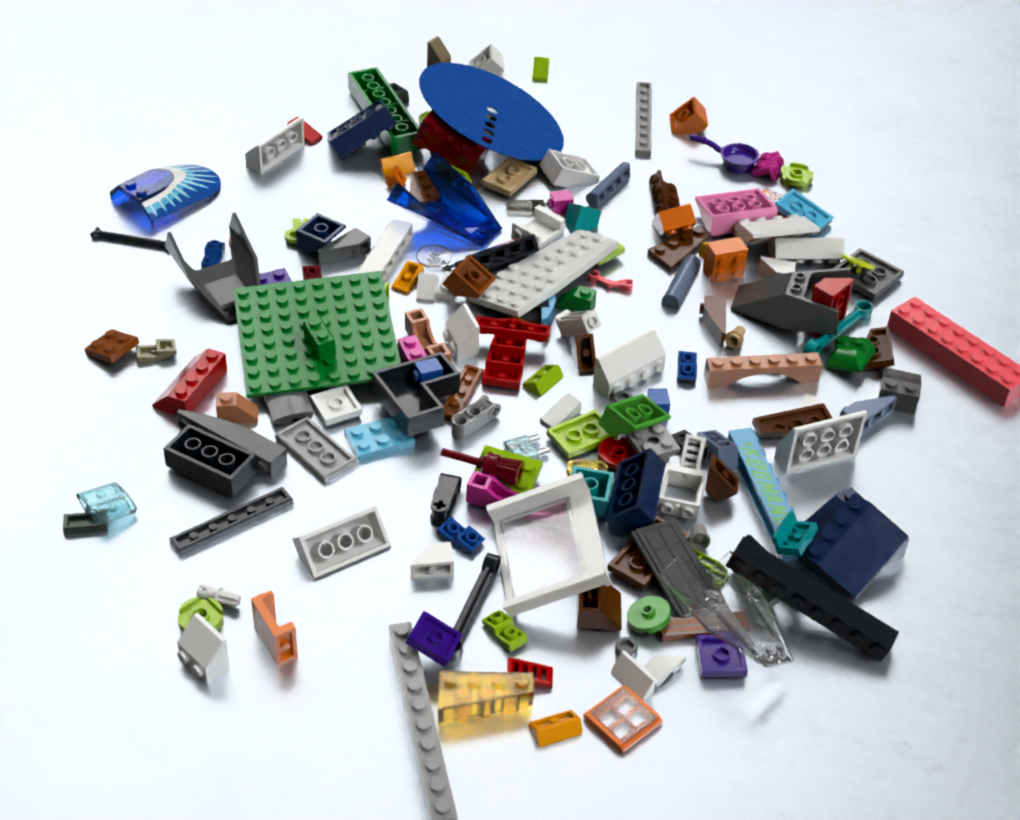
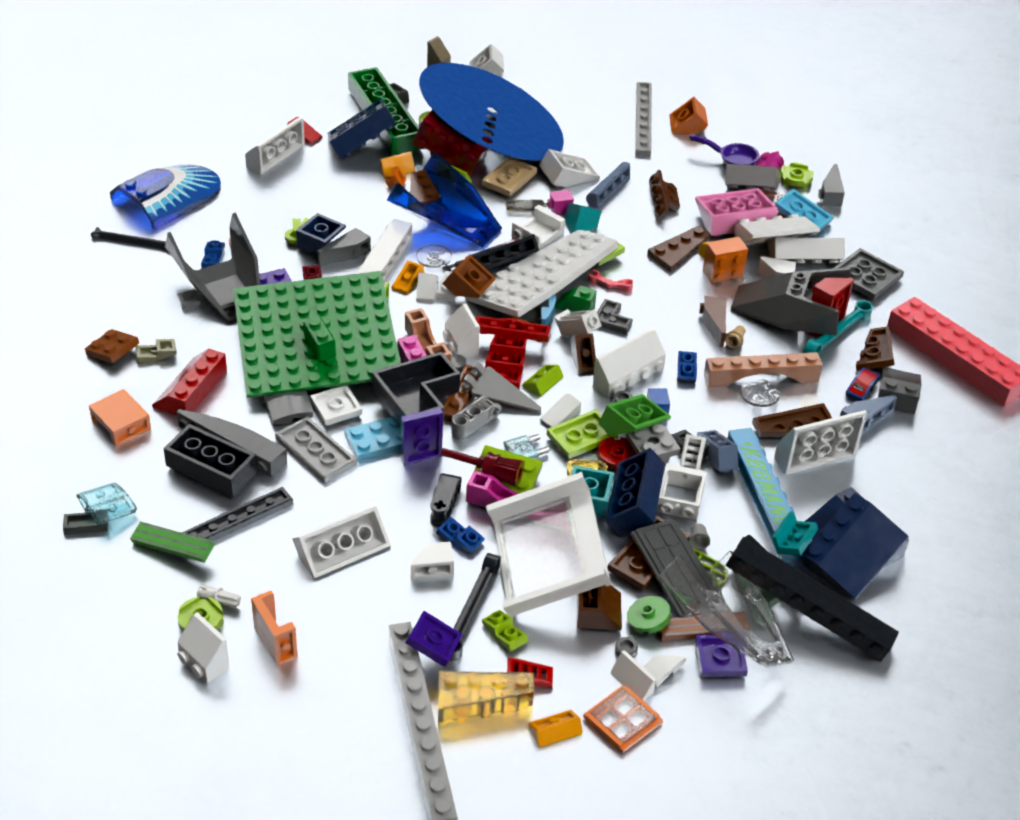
nougat slope [216,392,258,423] -> none
blue brick [412,358,444,387] -> none
lime slope [532,57,550,82] -> none
orange slope [652,203,697,237] -> none
sand blue brick [661,255,701,308] -> none
reddish brown slope [705,454,740,503] -> none
green slope [825,335,875,373] -> none
neon yellow piece [841,254,875,273] -> none
none -> panel [88,389,151,446]
none -> bright green tile [130,521,215,563]
none -> dark grey tile [177,290,200,310]
none -> dark purple plate [401,407,443,466]
none -> dark grey tile [451,354,466,372]
none -> light grey flag [461,361,542,413]
none -> dark grey tile [597,299,633,335]
none -> light grey slope [725,164,782,192]
none -> clear dish [741,379,780,407]
none -> slope [818,164,845,207]
none -> slope [846,368,881,401]

